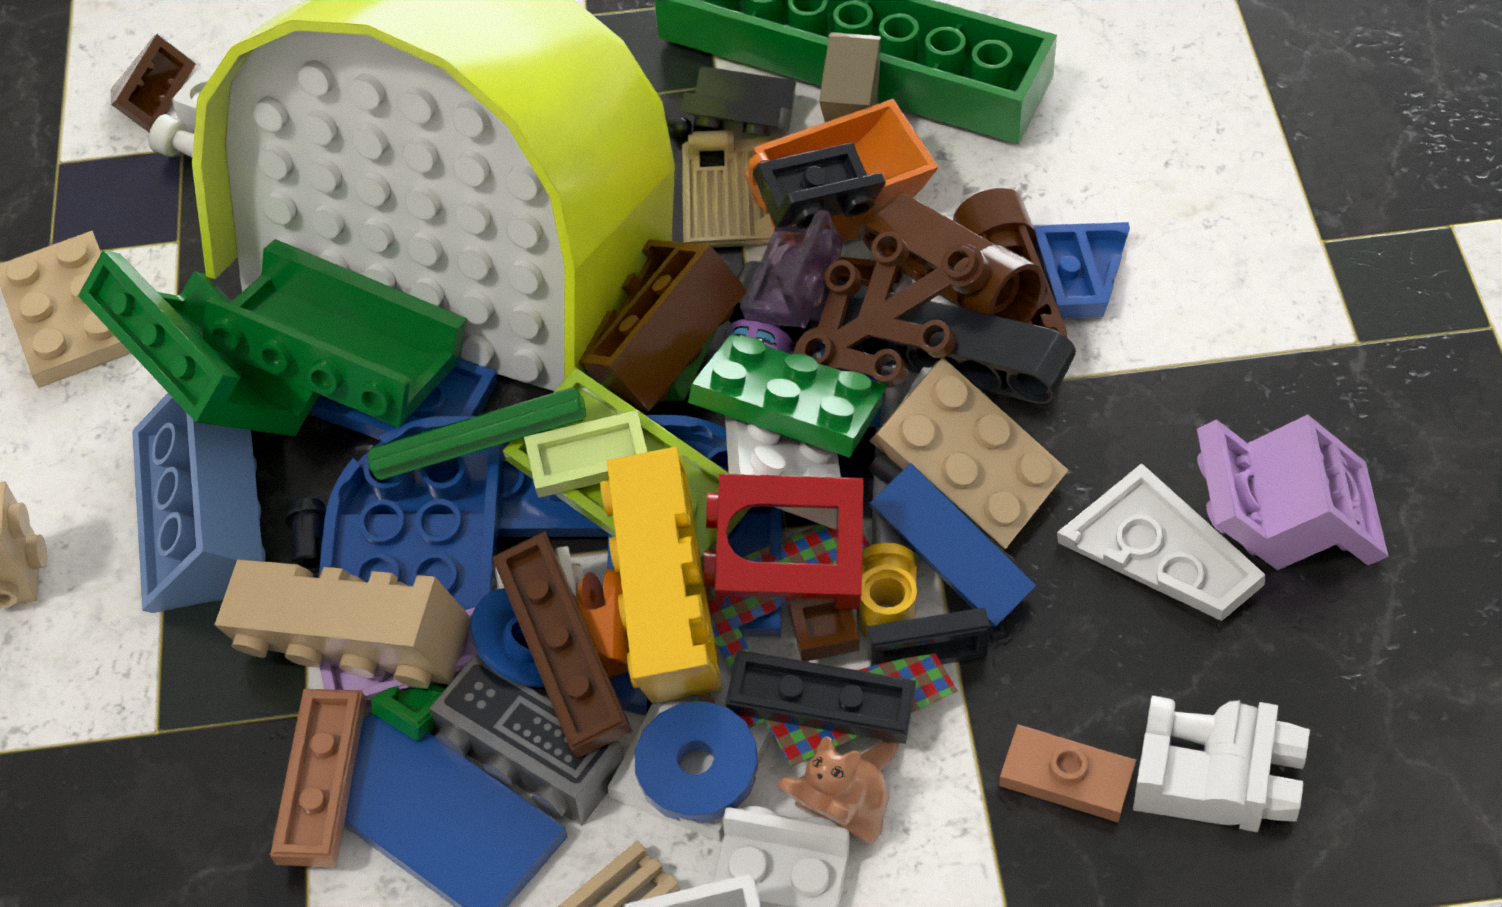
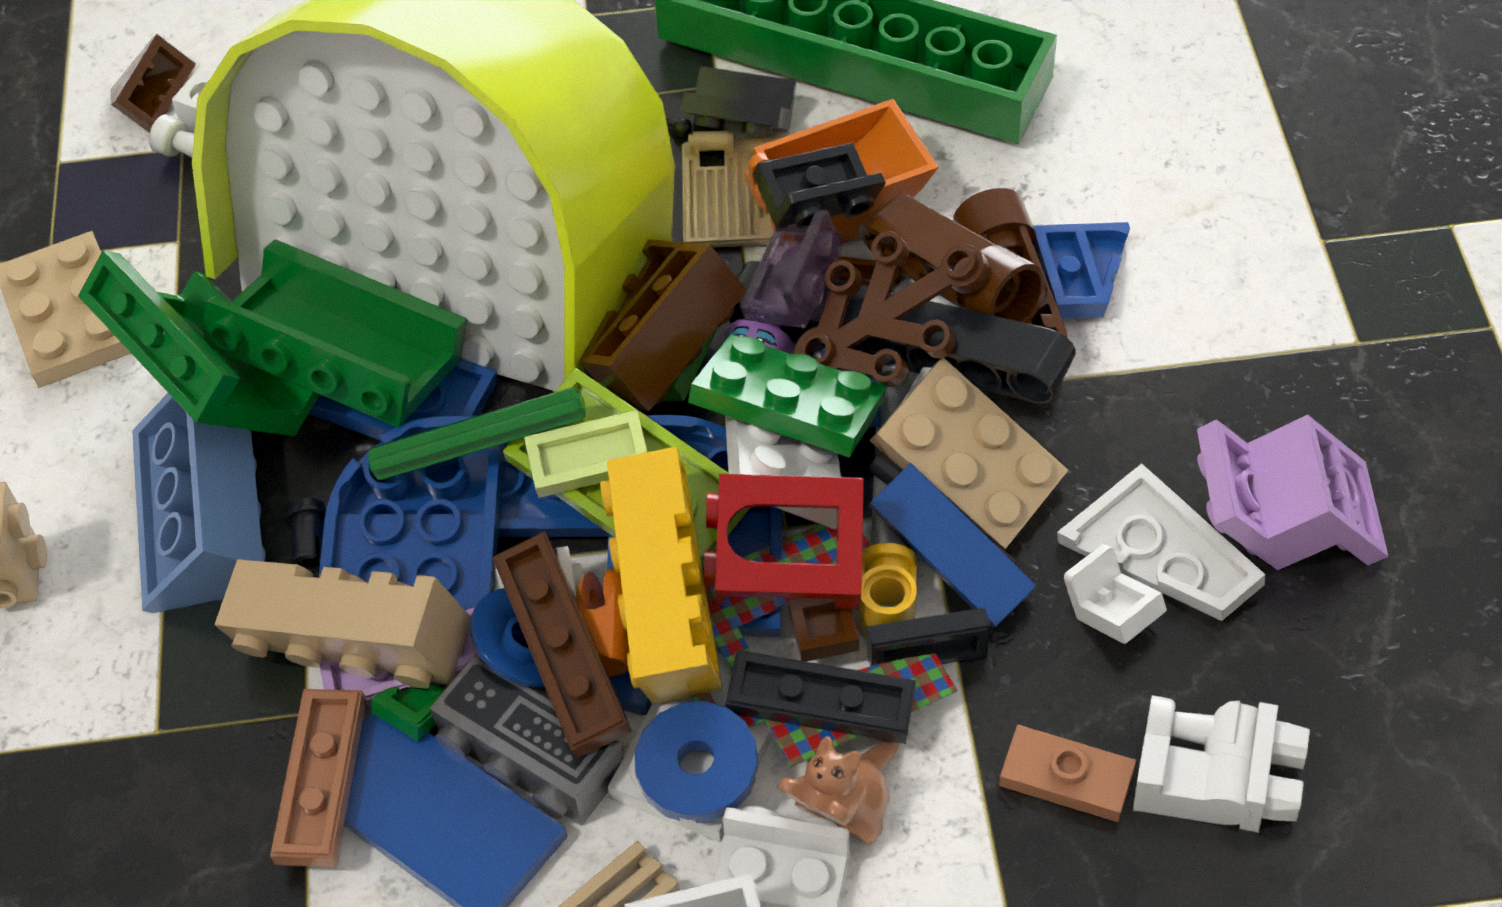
dark tan slope [819,32,881,122] -> none
none -> white bracket [1064,544,1167,644]

